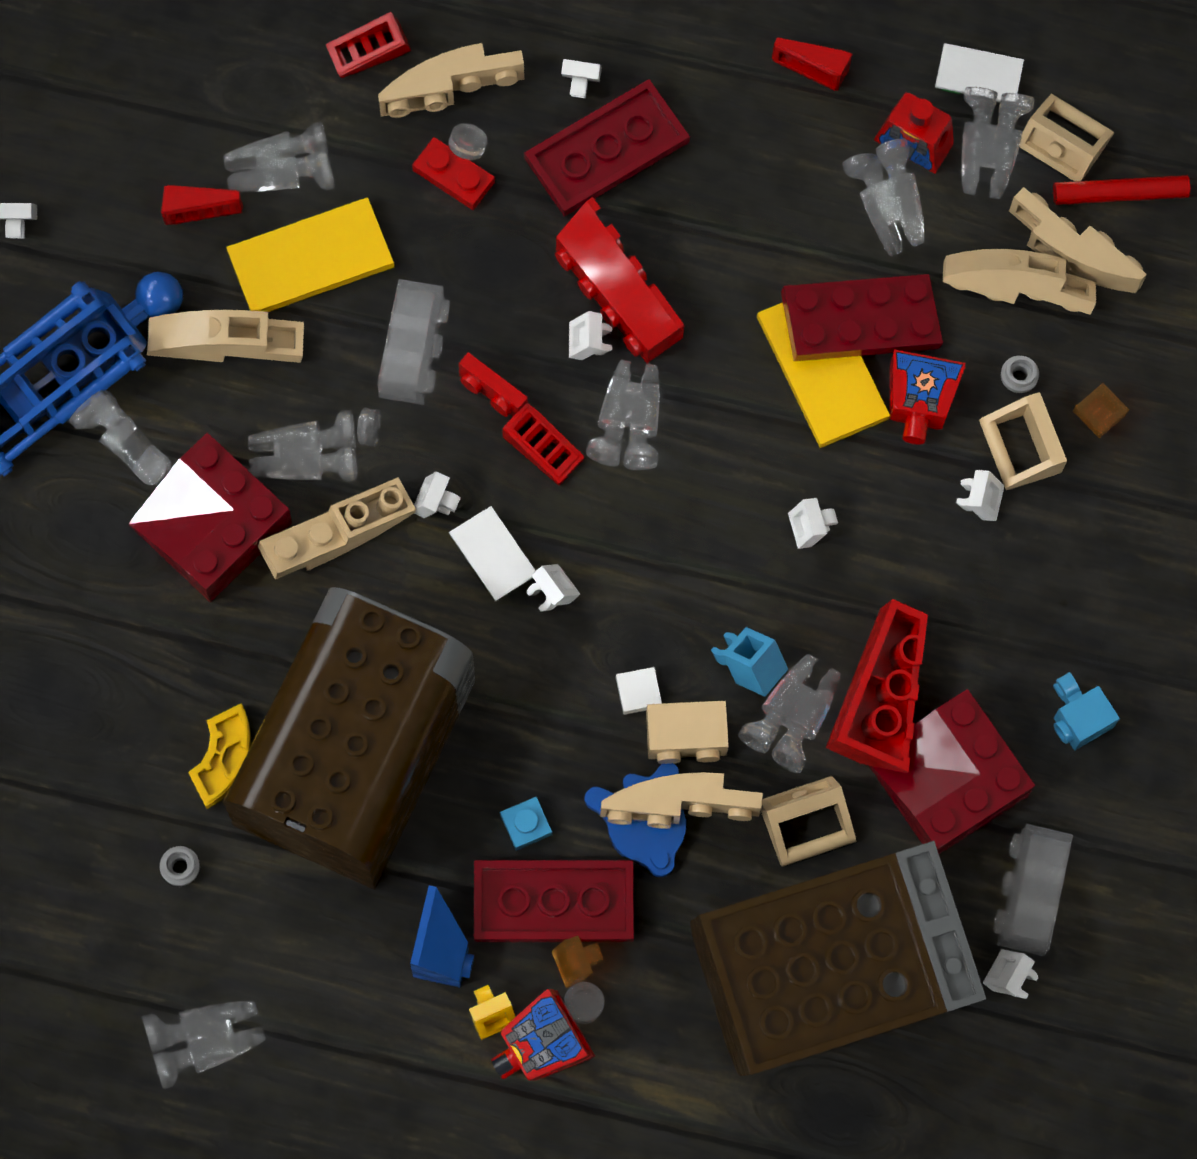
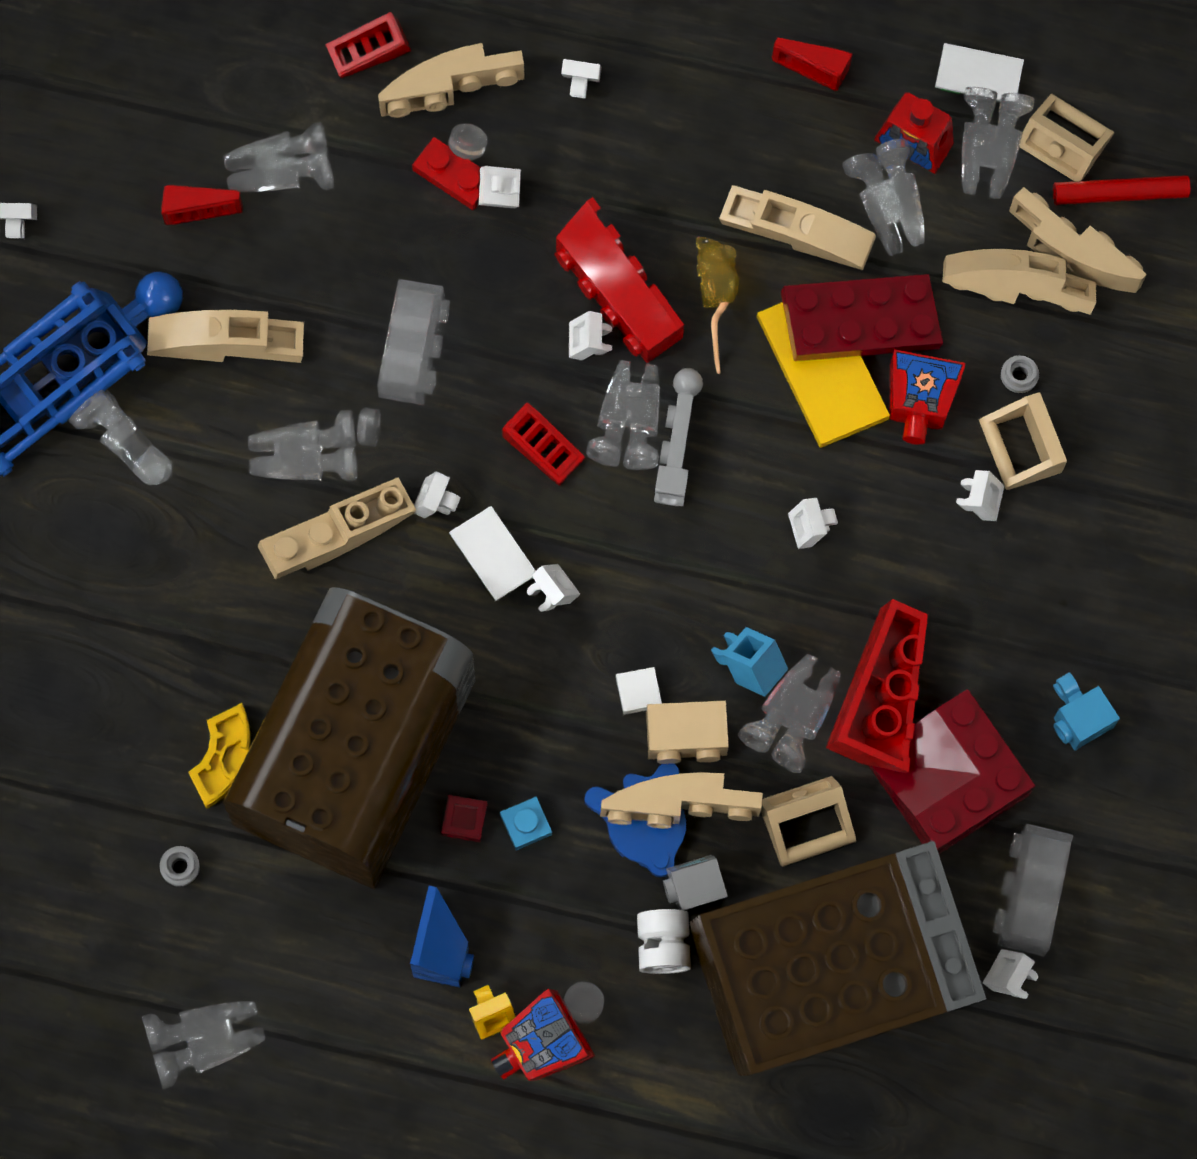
dark red slope [128,432,293,602] -> none
yellow tile [226,197,394,312] -> none
red plate [458,352,528,417] -> none
dark red plate [474,860,634,942] -> none
dark red plate [524,79,690,217] -> none
clear orange tile [551,936,603,988] -> none
clear orange tile [1073,383,1129,438] -> none
none -> dark red tile [441,795,487,842]
none -> white tile [479,166,521,208]
none -> white wheel [637,909,691,974]
none -> light grey plate [654,368,703,506]
none -> light grey brick [663,855,728,910]
none -> clear yellow animal [695,237,740,374]
none -> tan slope [719,185,876,270]

